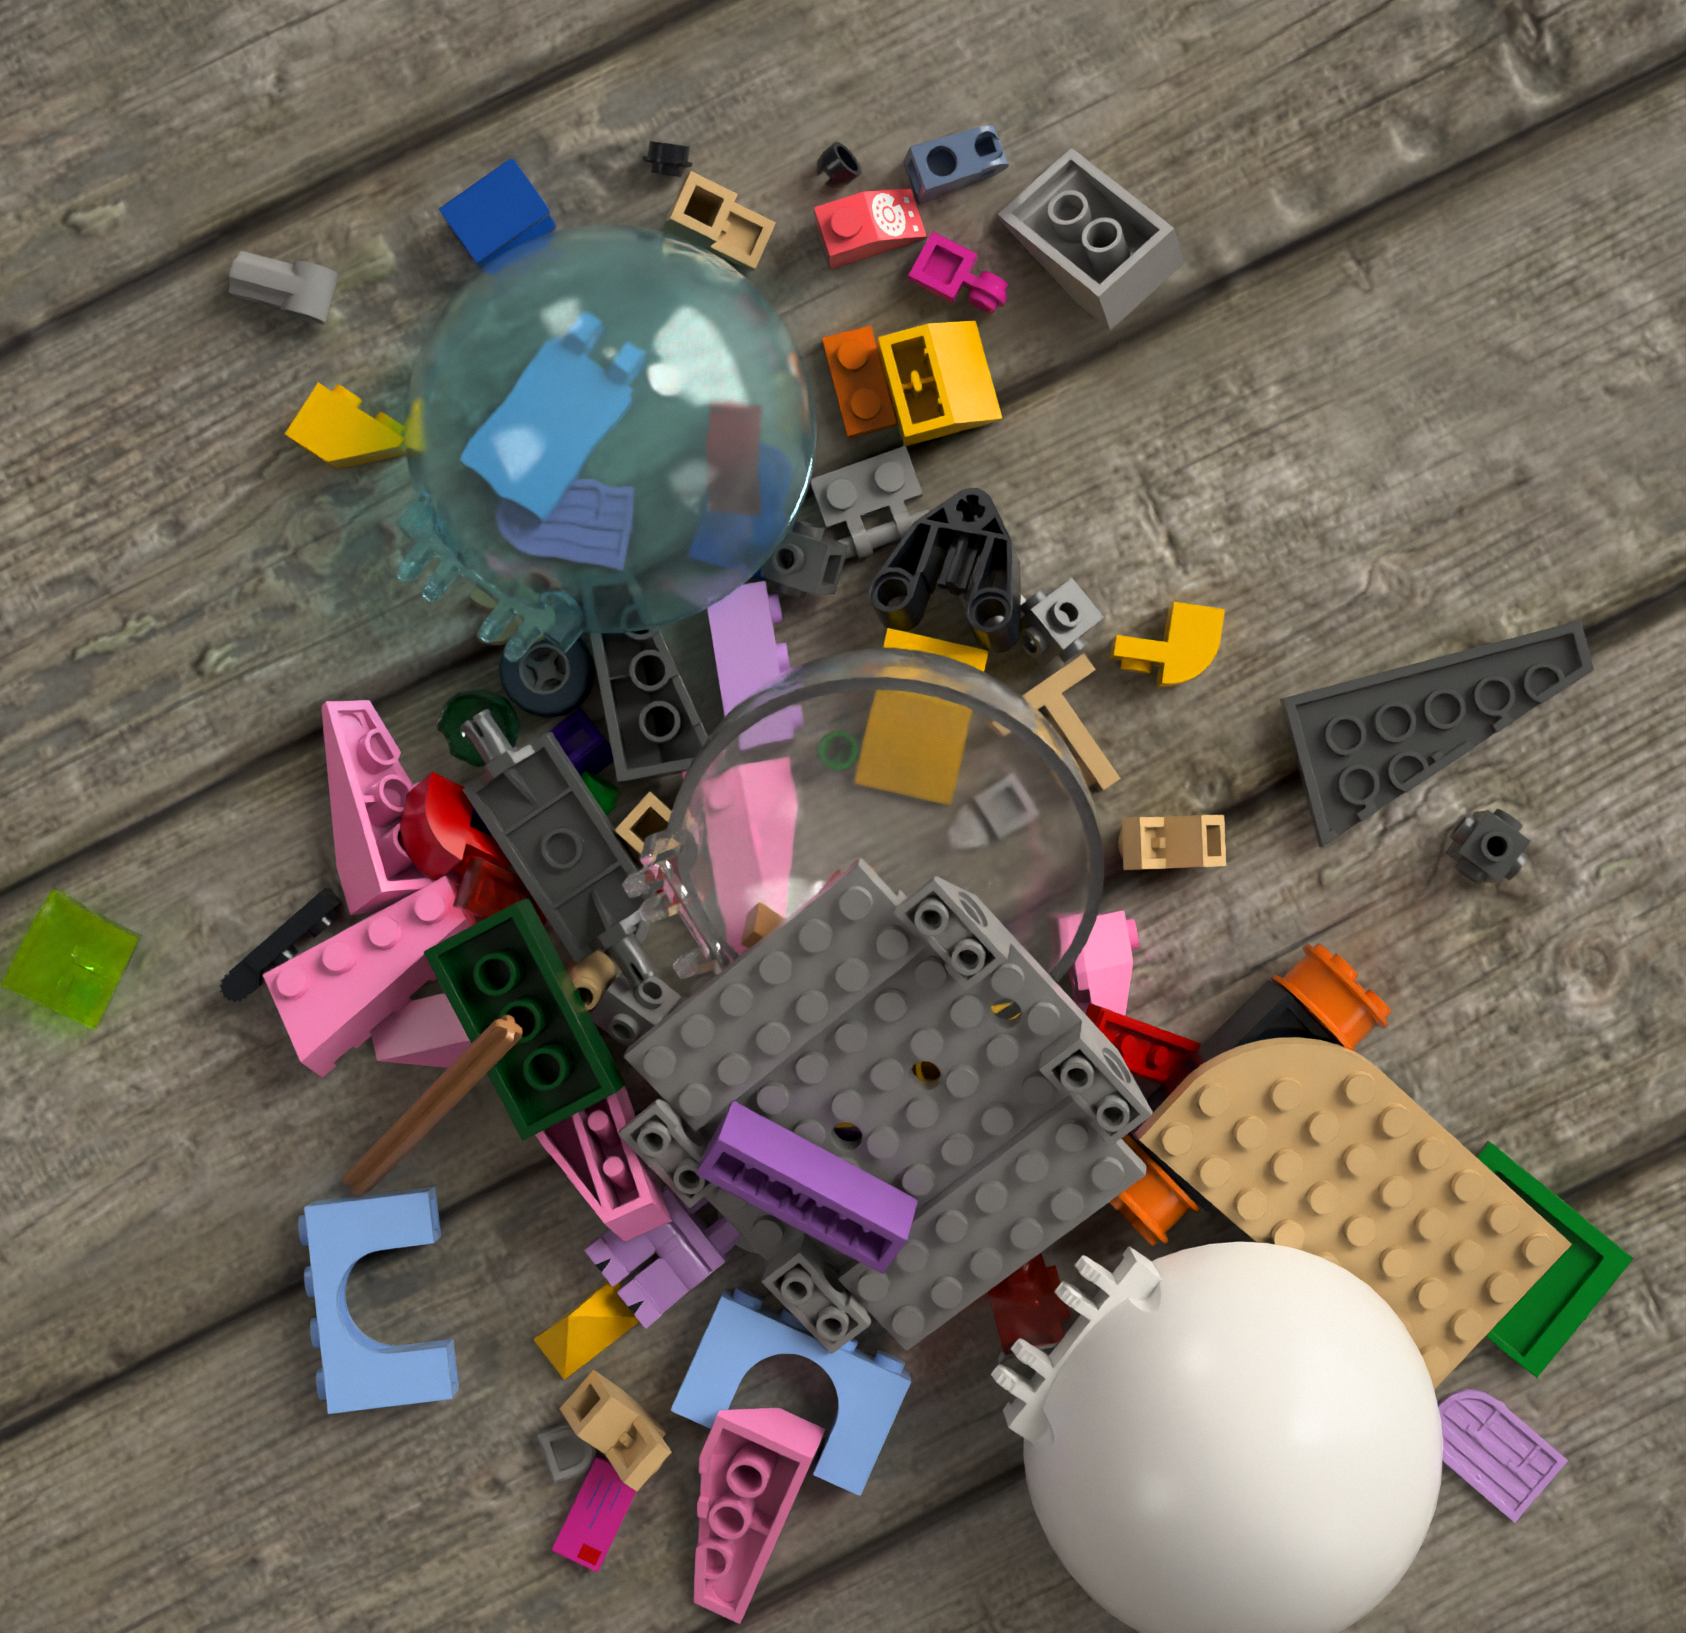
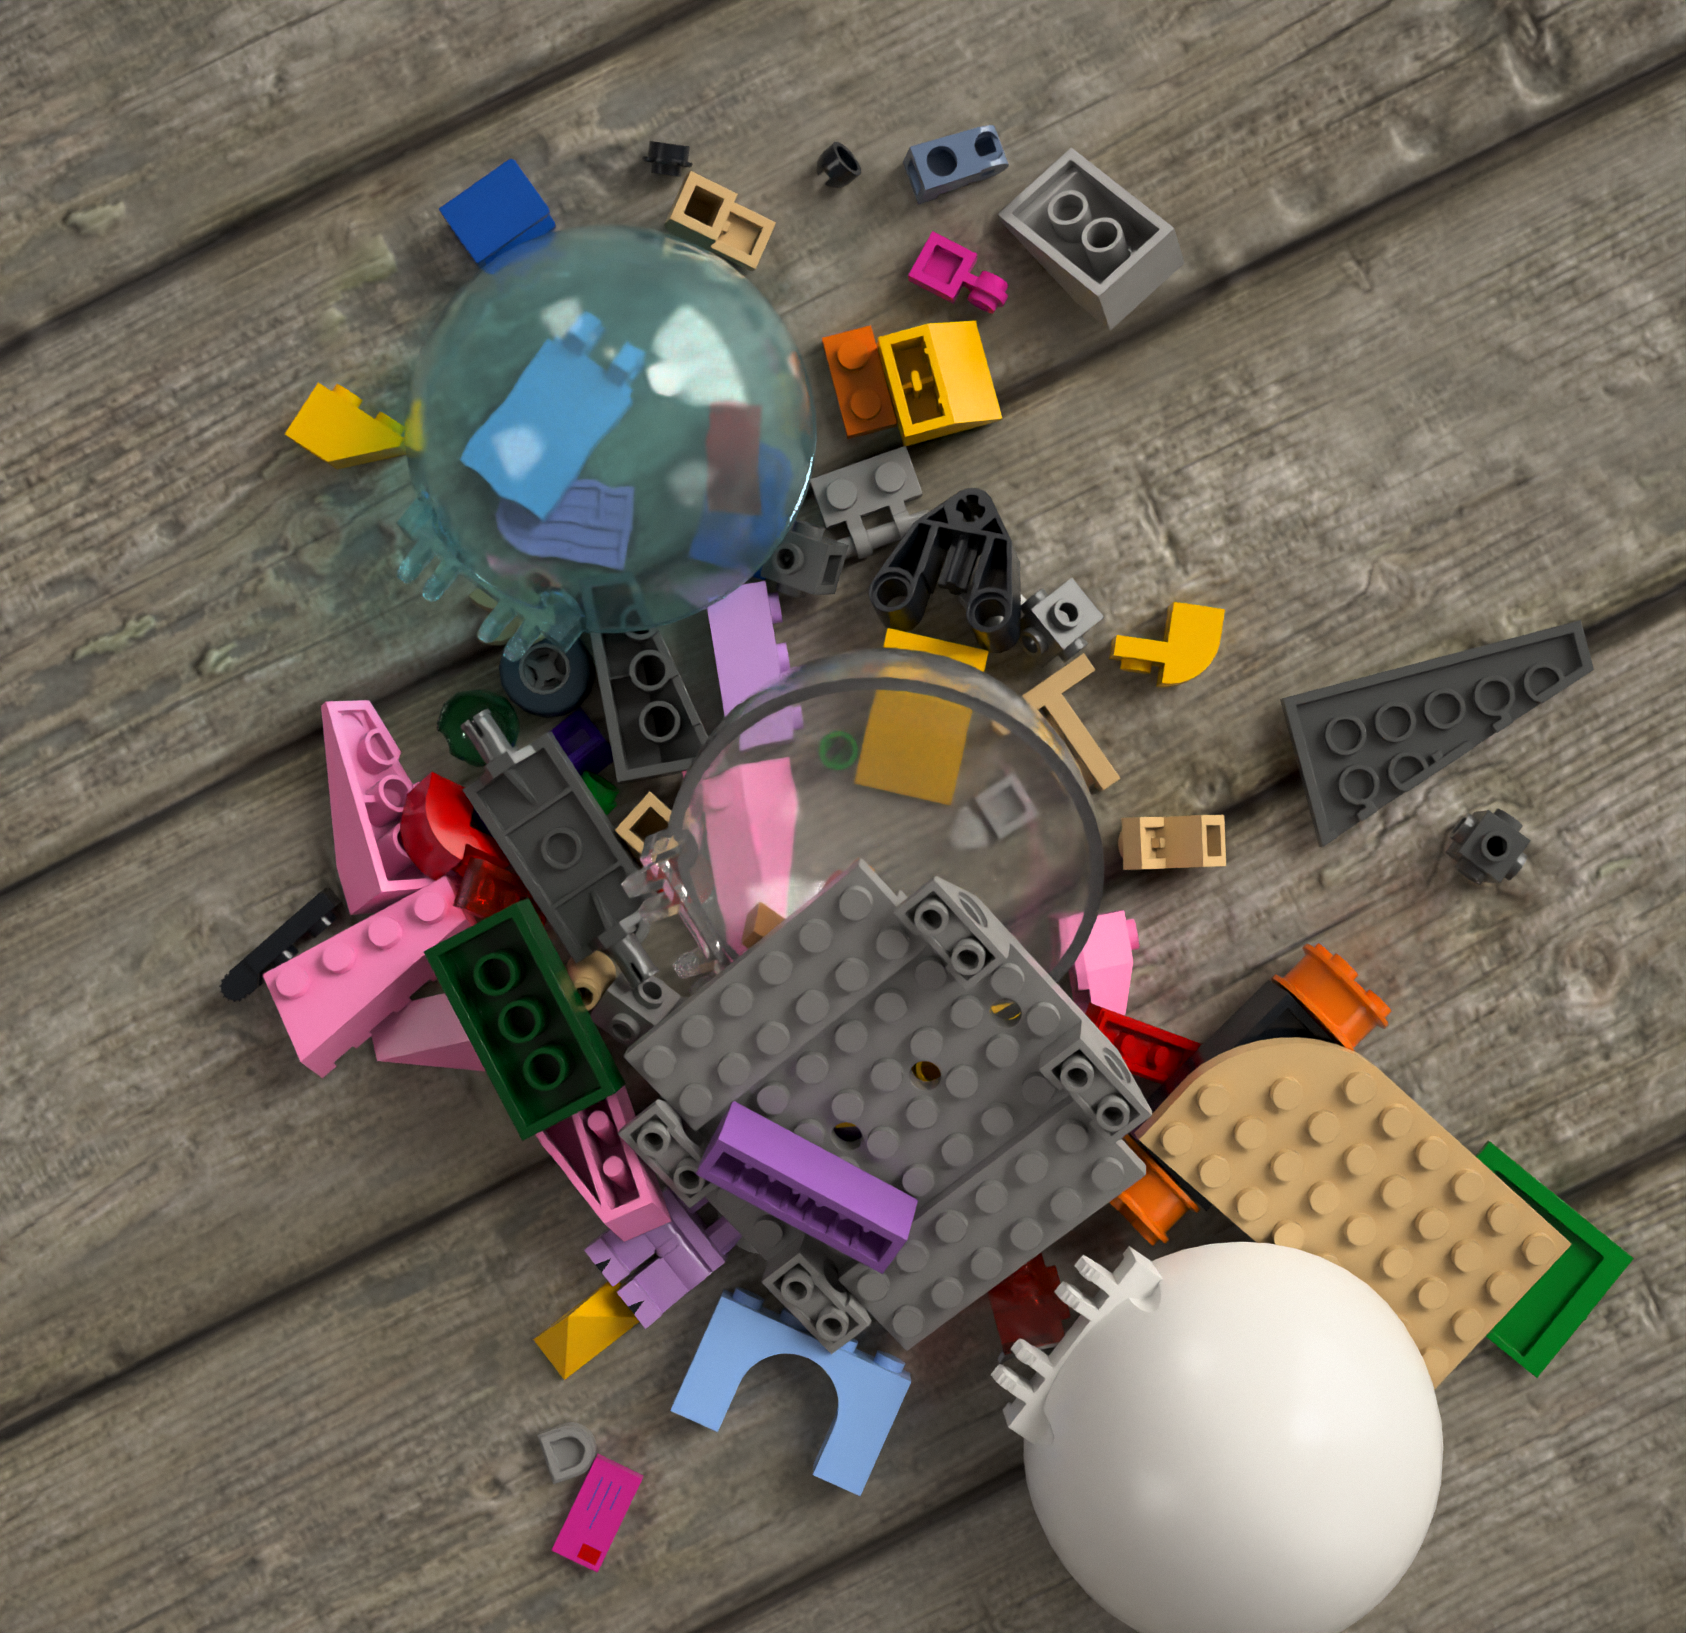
clear neon green plate [1,888,143,1030] -> none
light grey piece [229,251,339,325] -> none
light blue arch [298,1186,459,1414] -> none
medium nougat axle [343,1015,523,1197] -> none
tan brick [559,1370,671,1491] -> none
bright pink wedge [693,1408,826,1624] -> none
coral slope [814,189,927,270] -> none
lavender window [1437,1388,1568,1523] -> none

